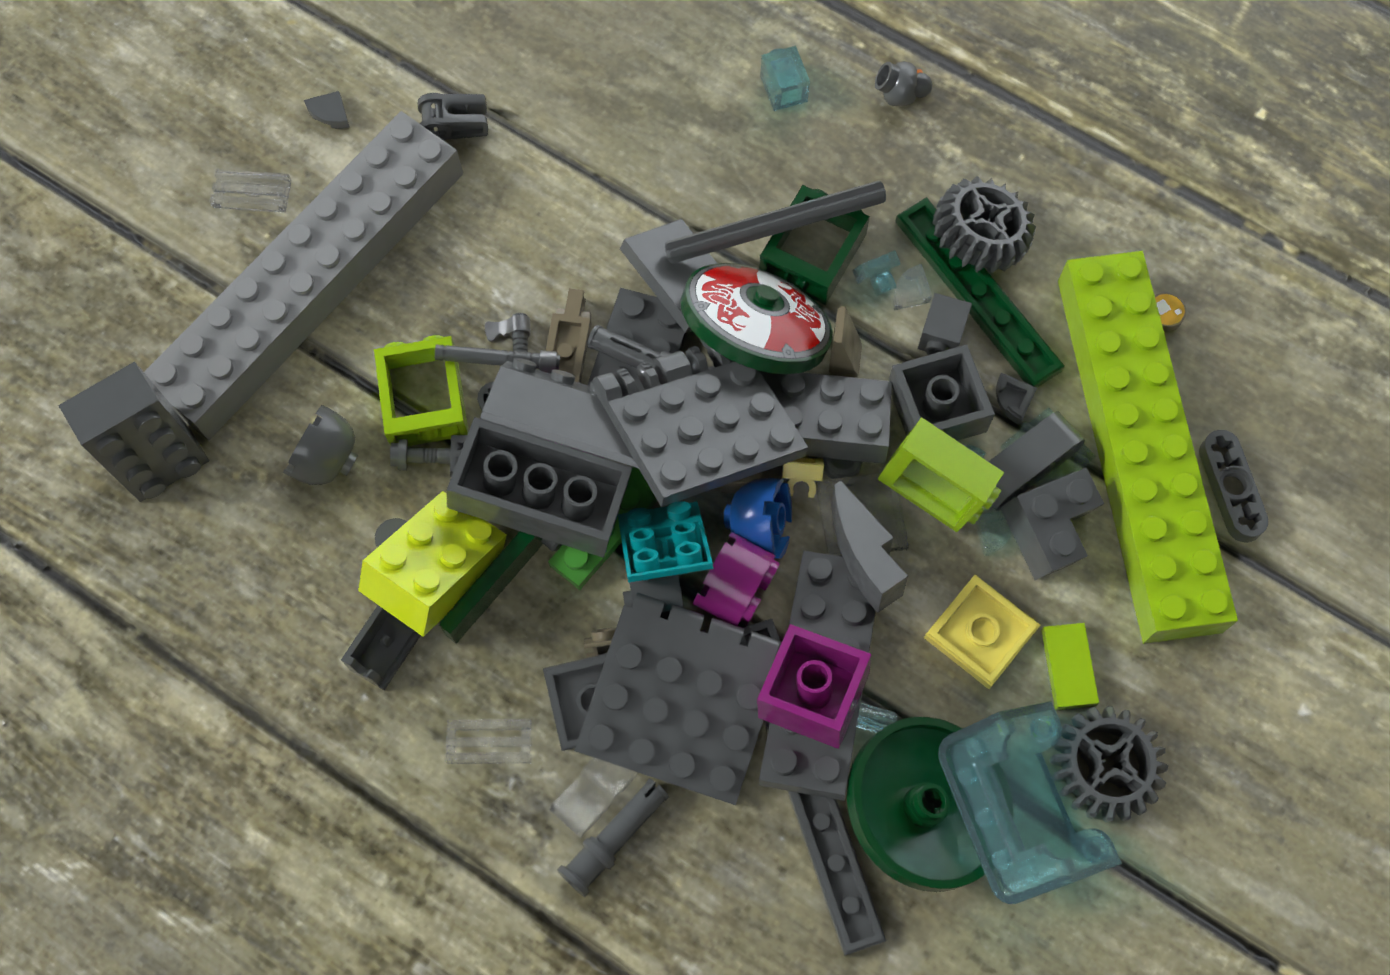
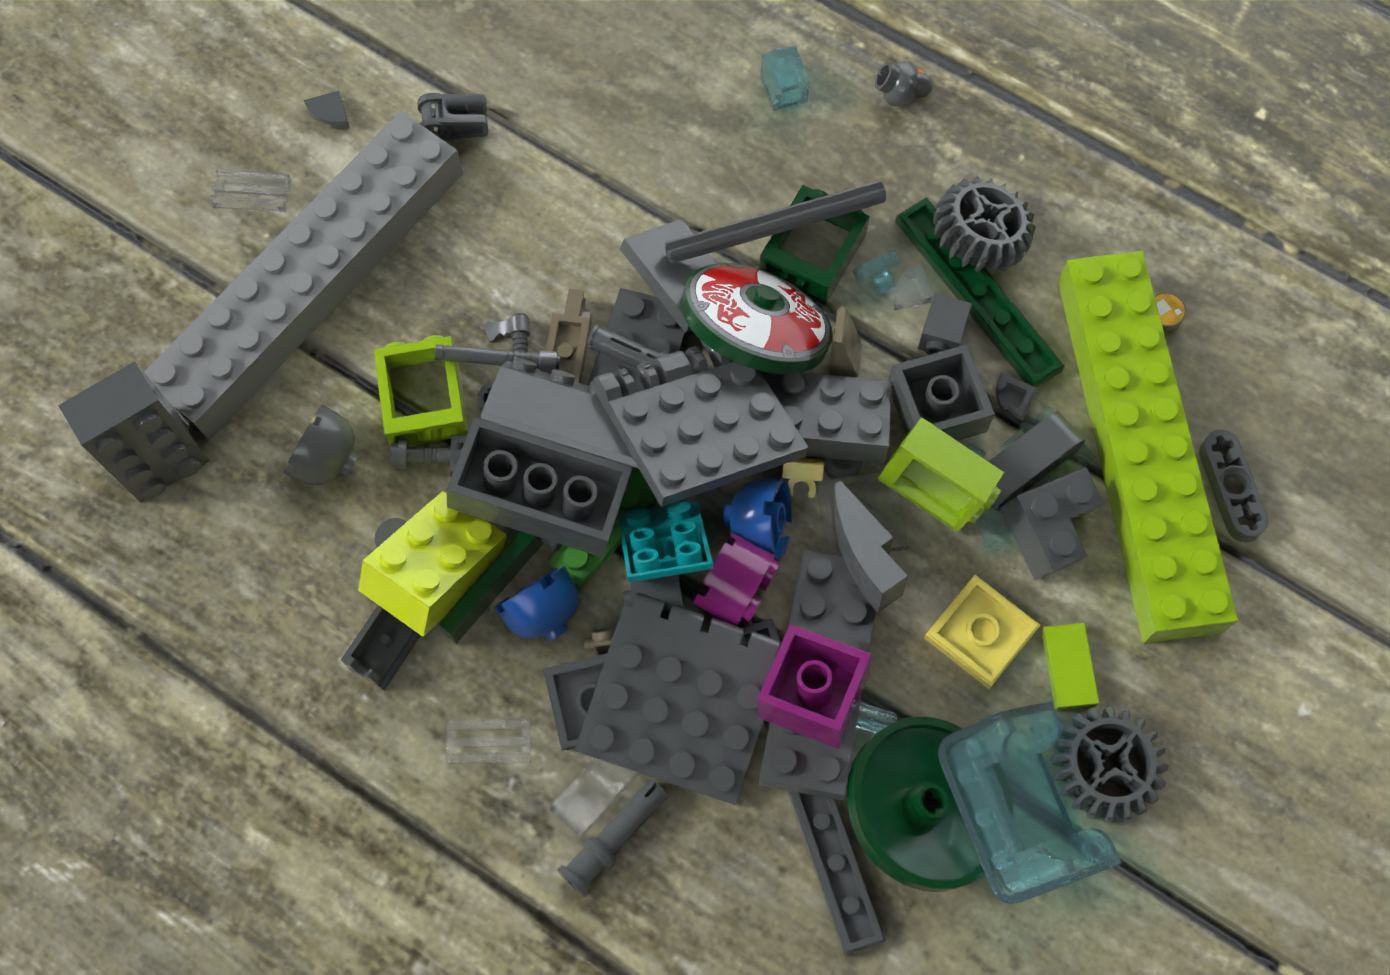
none -> blue cylinder [494,565,578,642]

